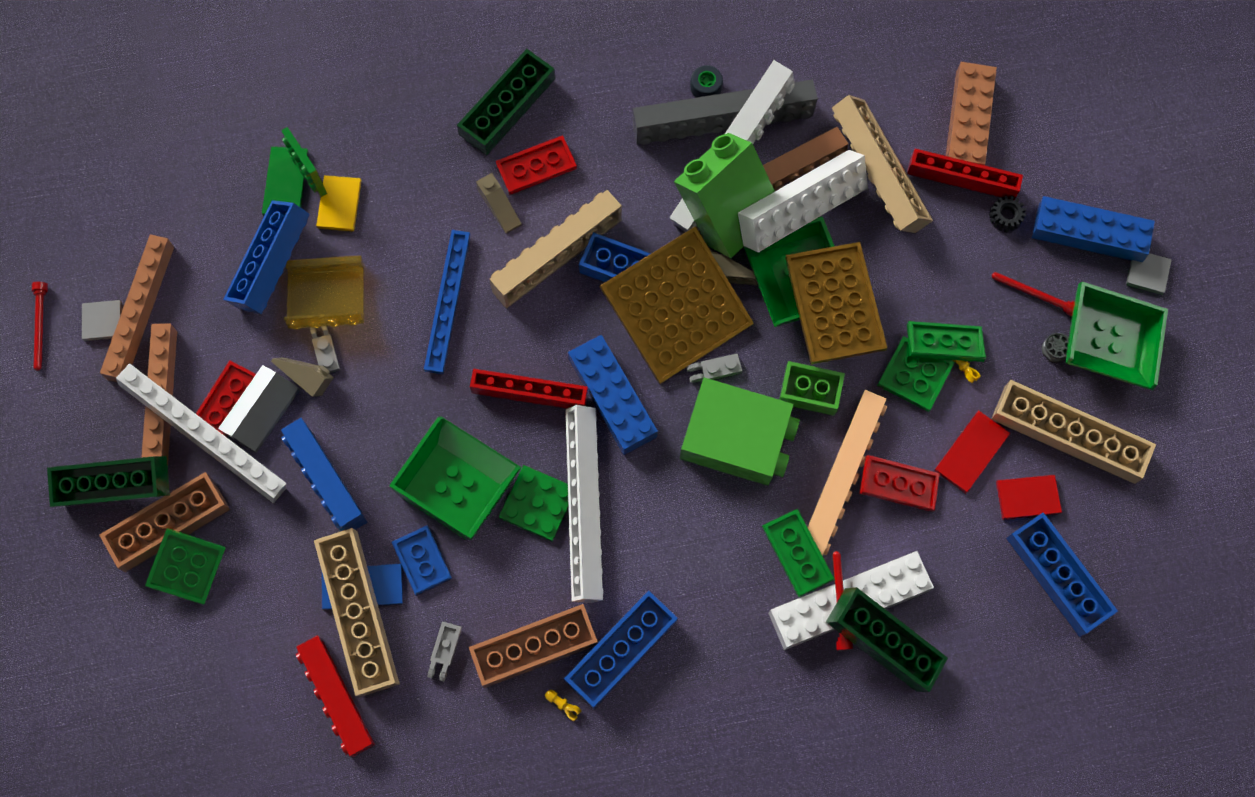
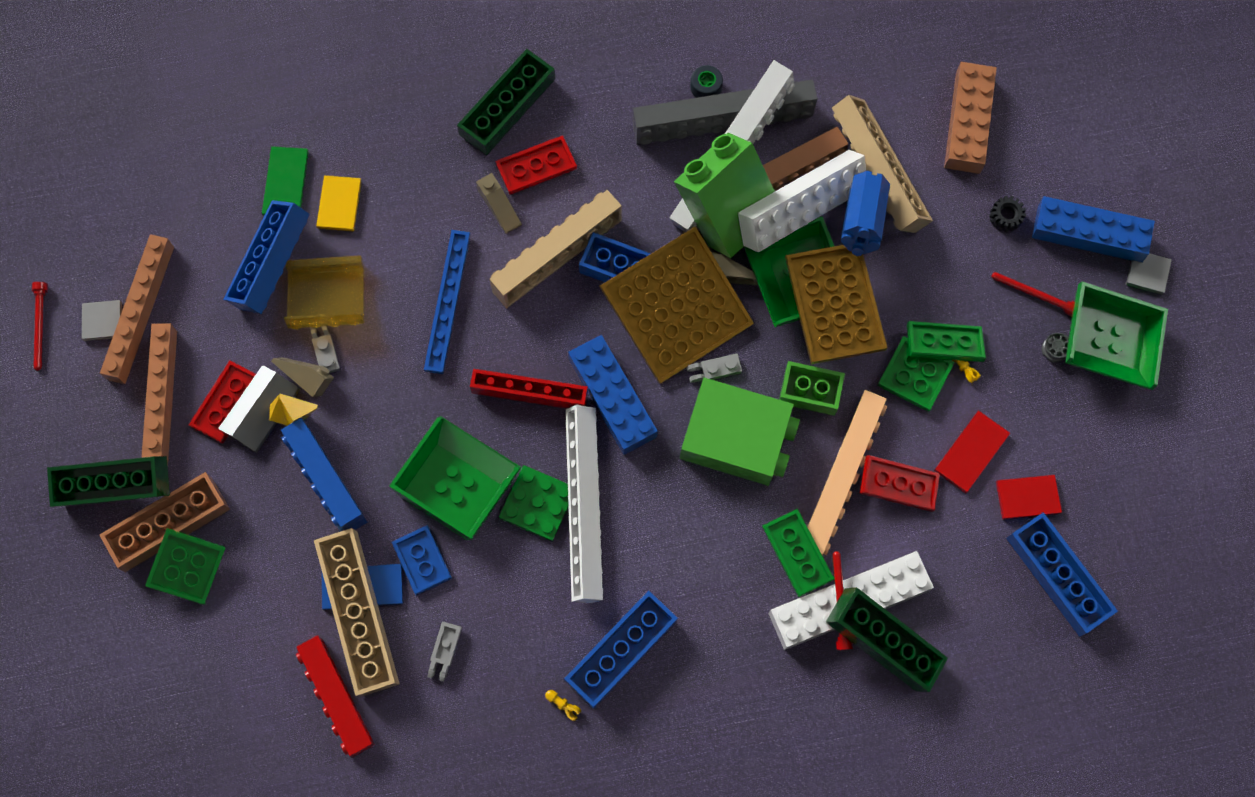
white brick [116,363,286,503] -> none
green plate [281,127,327,197] -> none
nougat brick [469,604,598,688] -> none
red brick [907,149,1023,200] -> none
tan brick [991,380,1156,484] -> none
none -> yellow slope [269,394,318,426]
none -> blue brick [841,171,890,256]

